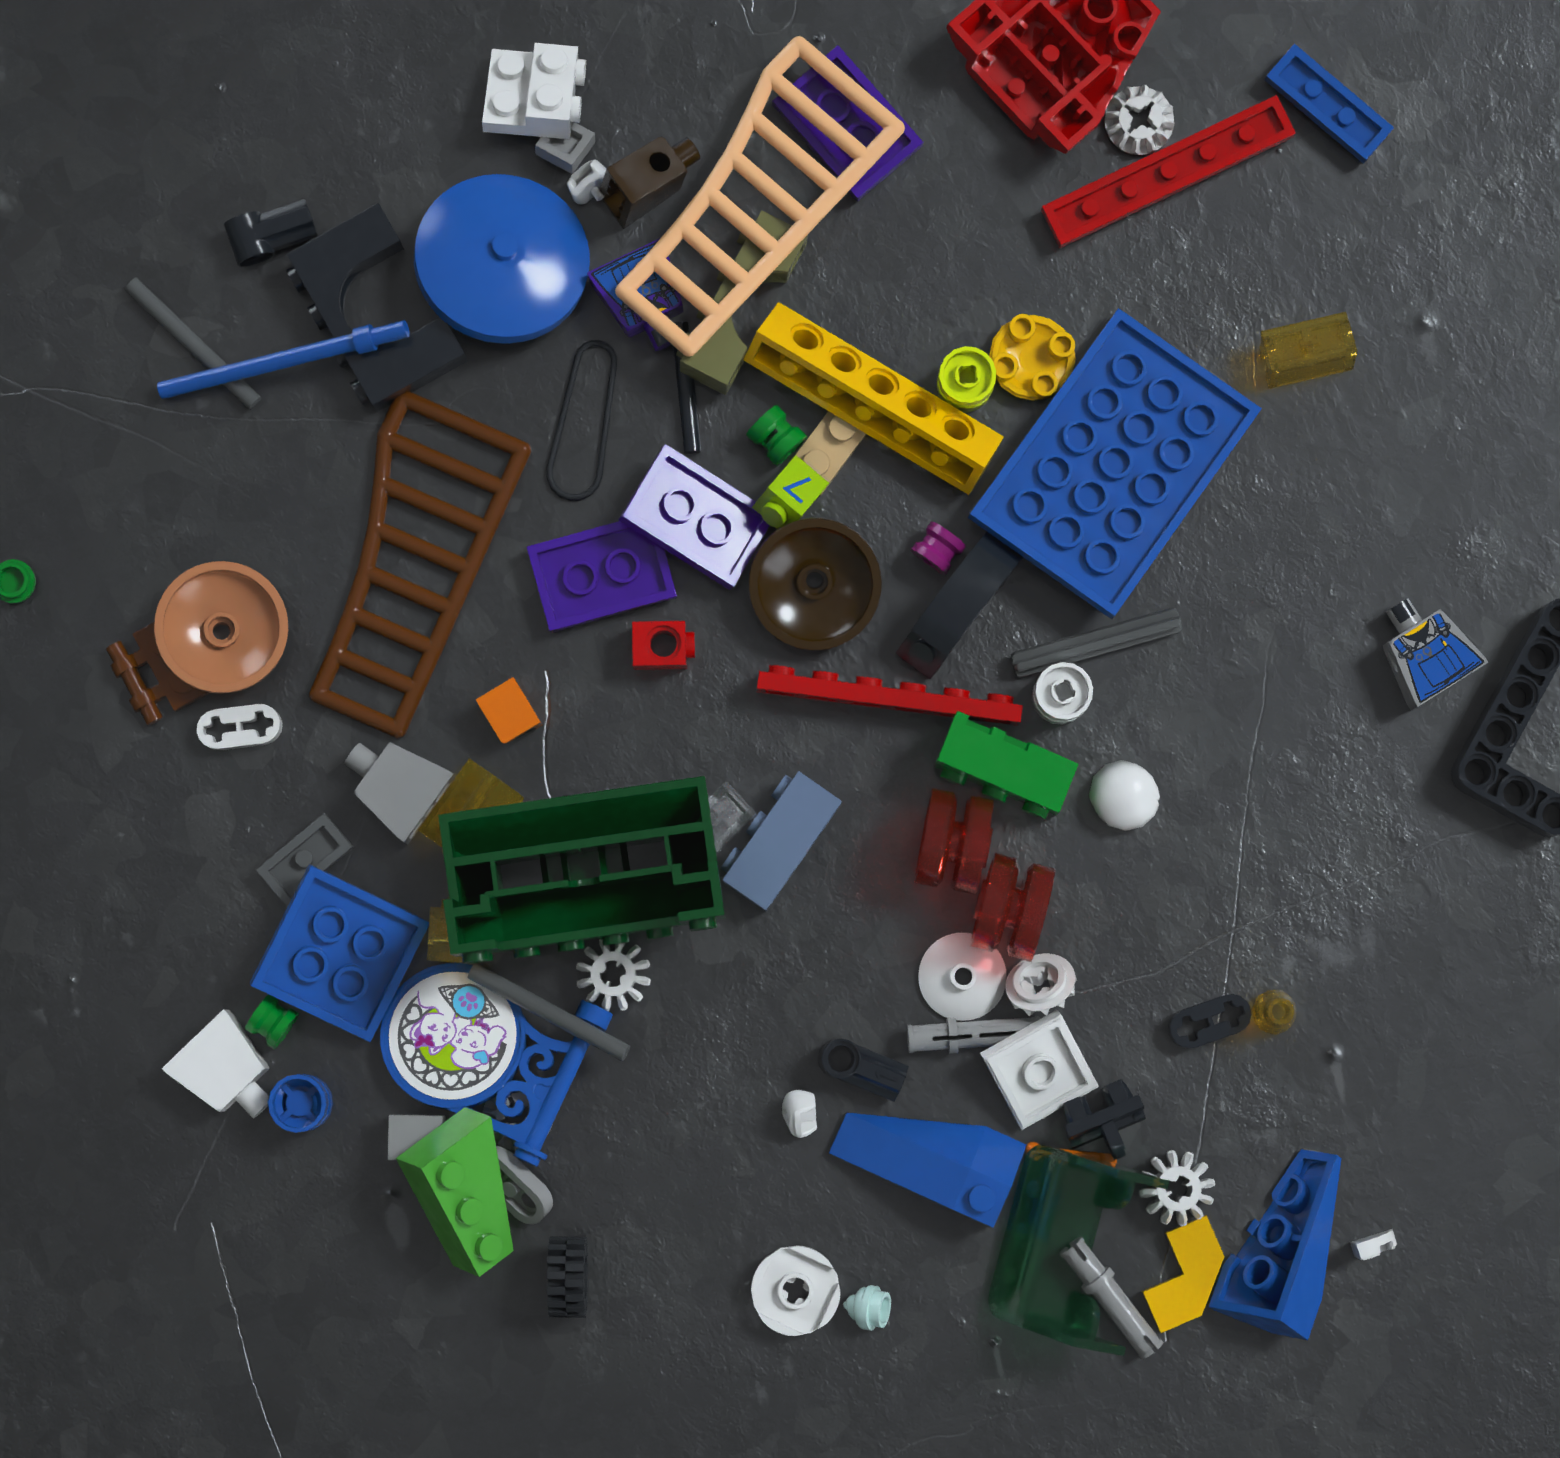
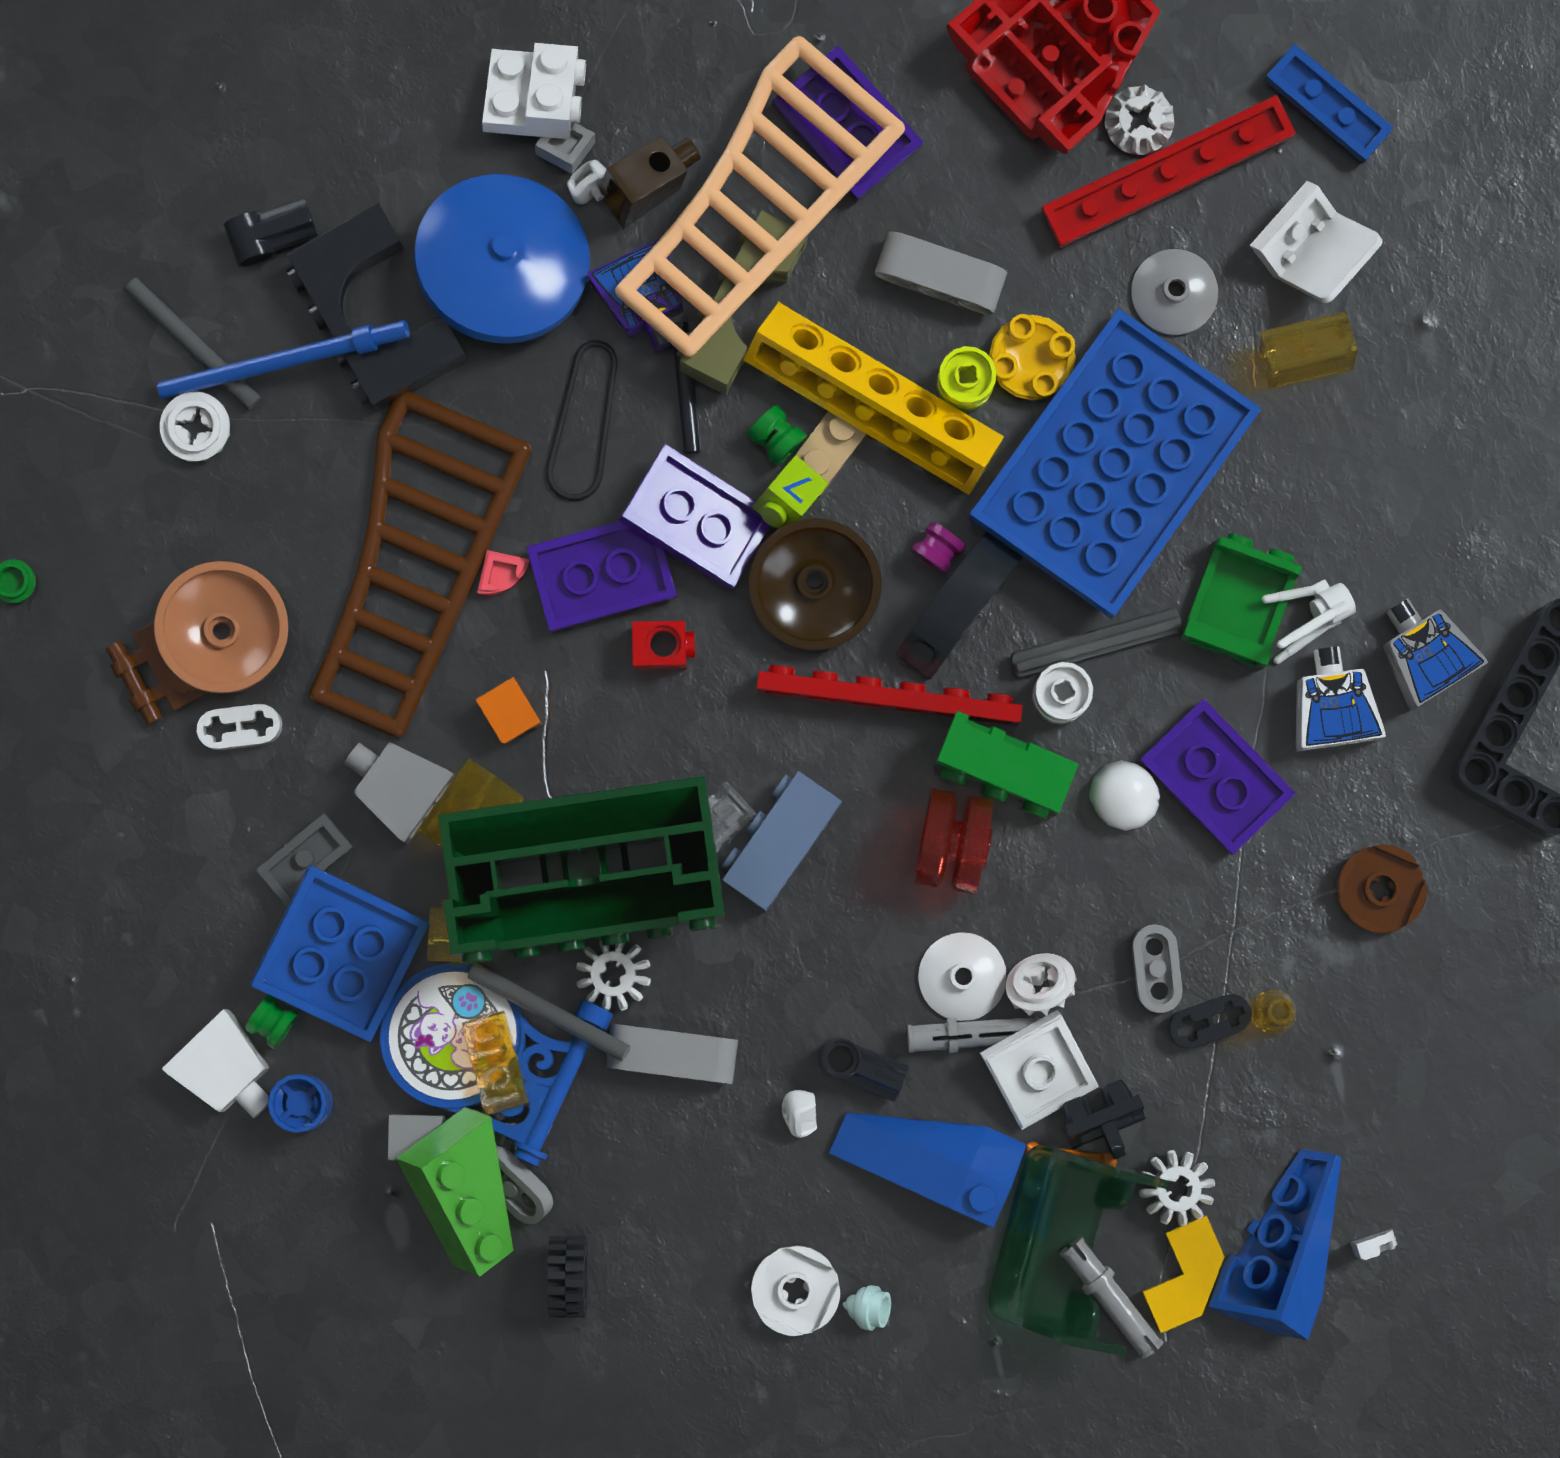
clear red wheel [970,853,1055,962] -> none
none -> white gear [160,392,230,462]
none -> clear yellow slope [462,1011,529,1115]
none -> coral tile [477,550,531,595]
none -> light grey beam [605,1023,738,1084]
none -> light grey beam [874,231,1008,315]
none -> light grey dish [1131,249,1218,336]
none -> light grey plate [1132,924,1183,1013]
none -> dark purple plate [1139,698,1296,855]
none -> green panel [1180,533,1303,670]
none -> white bracket [1250,181,1382,303]
none -> white plant [1262,580,1356,664]
none -> torso [1296,646,1386,752]
none -> reddish brown plate [1336,844,1427,934]

